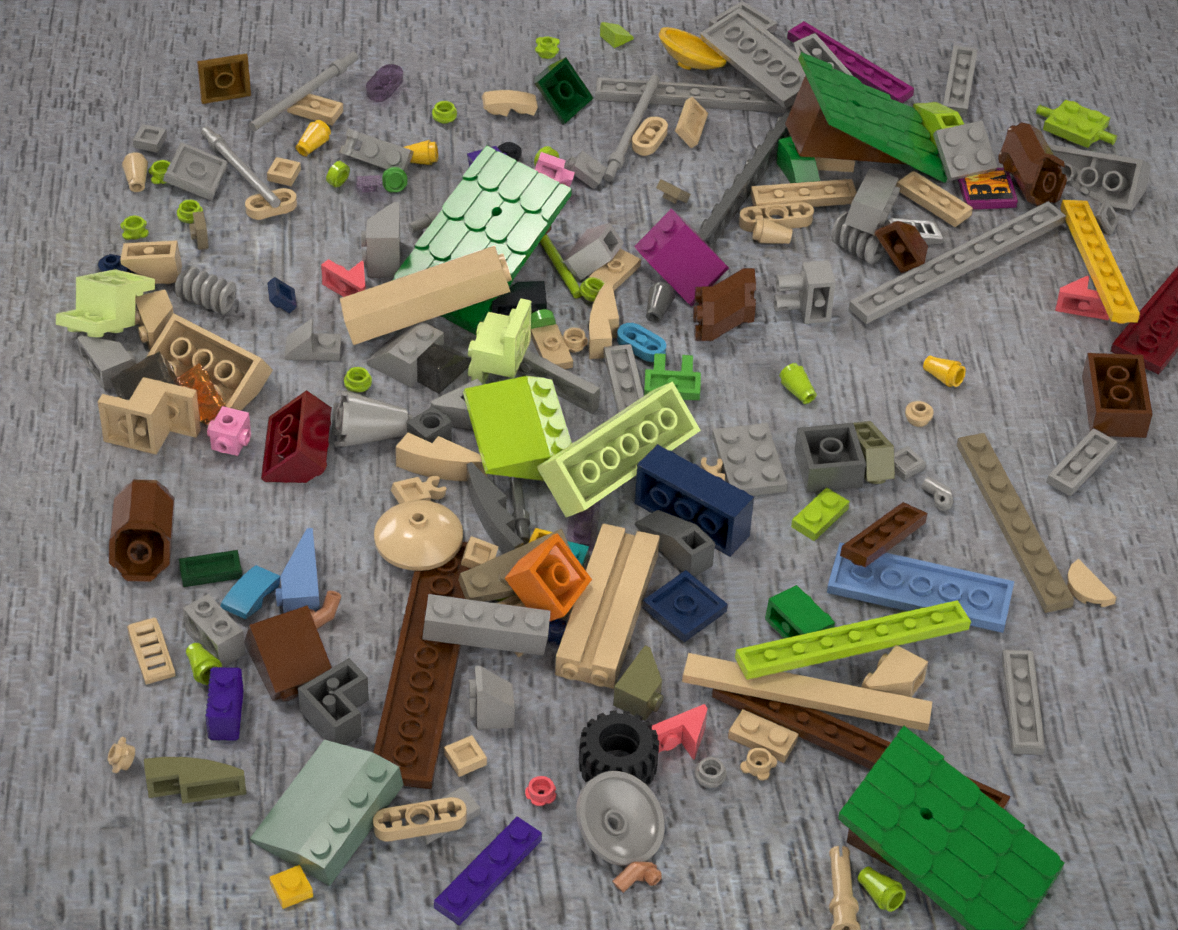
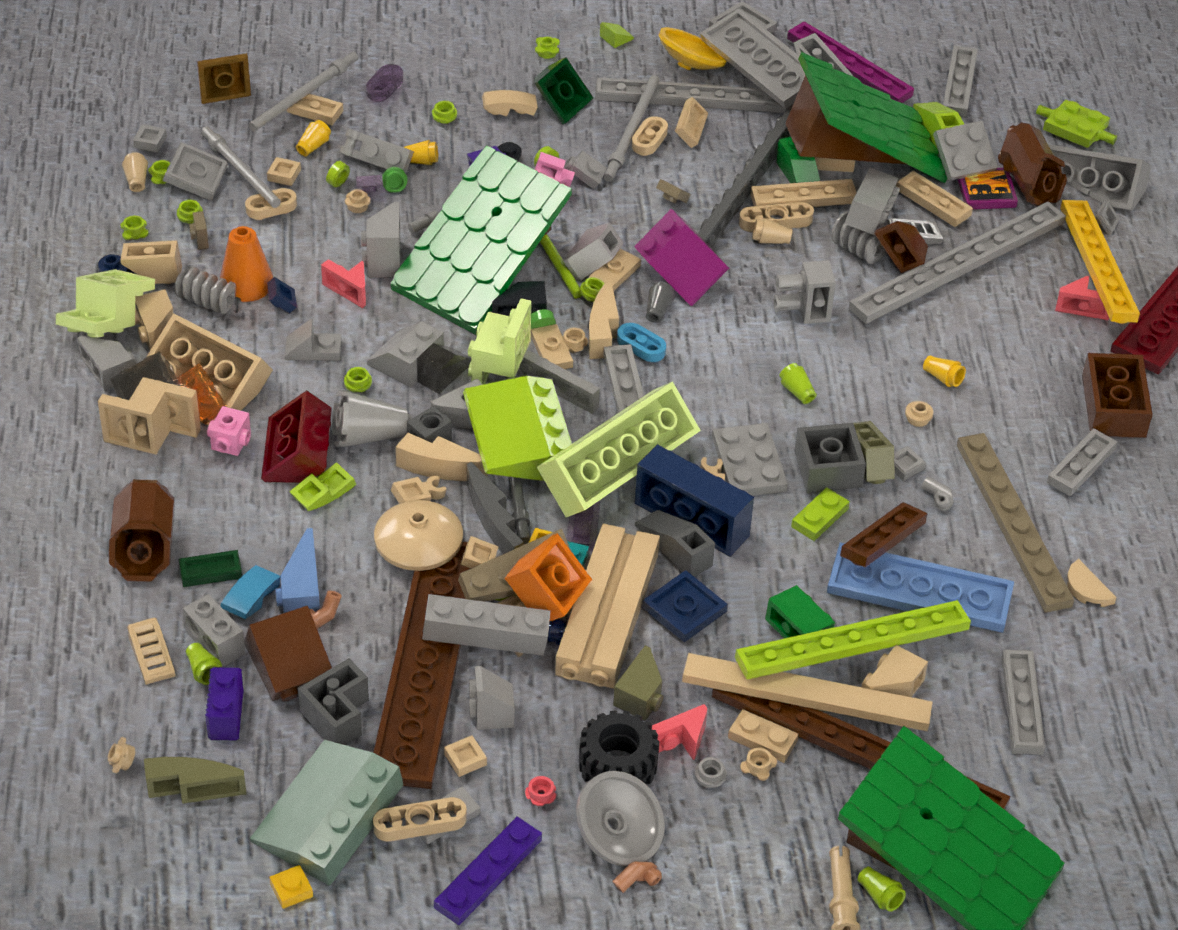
tan brick [340,246,512,345] -> none
bright green plate [644,353,701,401] -> none
reddish brown brick [693,268,756,341] -> none
none -> orange cone [220,226,273,302]
none -> lime slope [289,462,357,511]
none -> tan plate [345,189,371,213]

